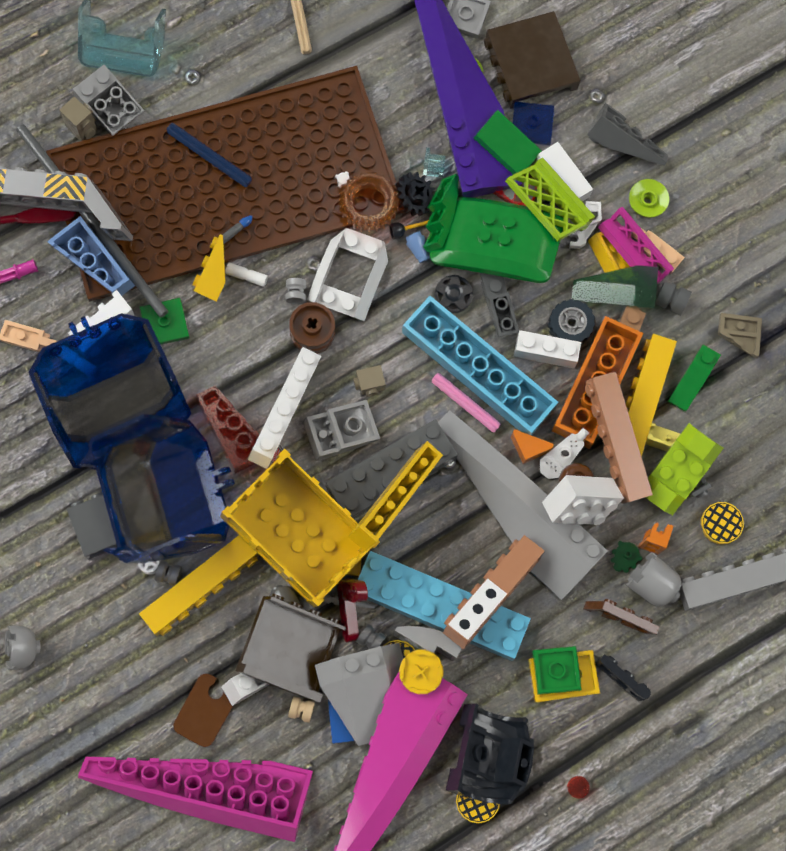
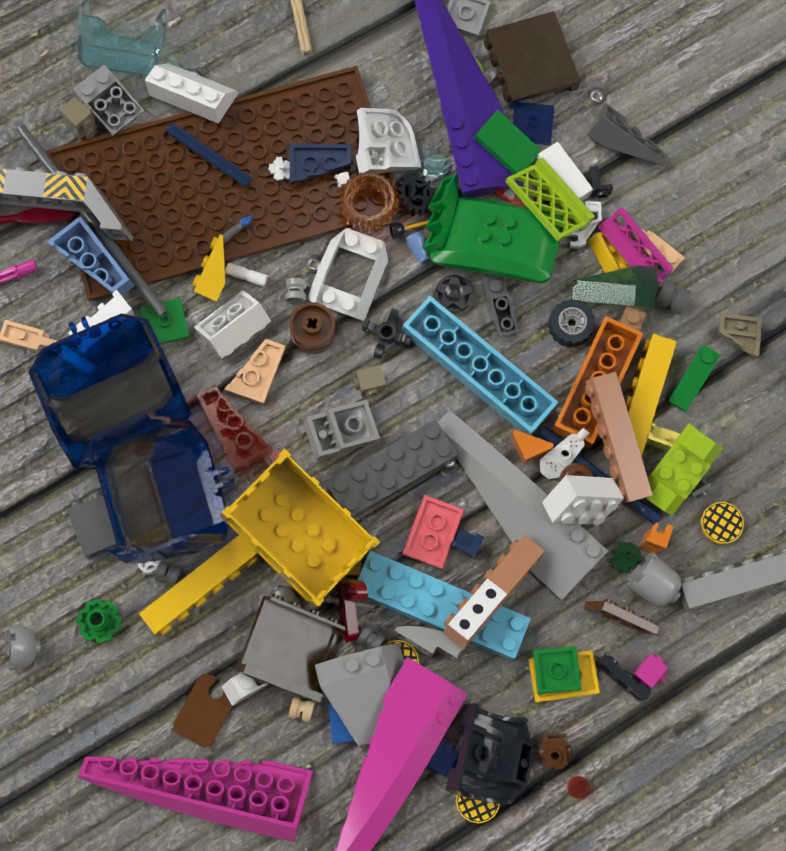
white brick [248,347,321,469] -> none
yellow brick [348,441,443,551] -> none
yellow tile [399,649,444,694] -> none
bright pink axle [432,373,500,432] -> none
white brick [513,330,581,369] -> none
lime dish [629,179,669,218] -> none
none -> green plant [76,599,122,644]
none -> white slope [145,63,238,124]
none -> white slope [194,290,271,359]
none -> light nougat wing [224,339,286,405]
none -> white plant [268,157,290,181]
none -> dark blue wing [289,144,351,185]
none -> white slope [356,108,421,175]
none -> black pin [362,308,411,359]
none -> coral tile [402,495,464,570]
none -> clear blue brick [426,741,459,777]
none -> dark blue panel [451,529,484,559]
none -> dark blue piece [537,426,663,525]
none -> reddish brown brick [540,733,573,769]
none -> black bracket [585,166,613,199]
none -> dark pink brick [633,654,668,689]

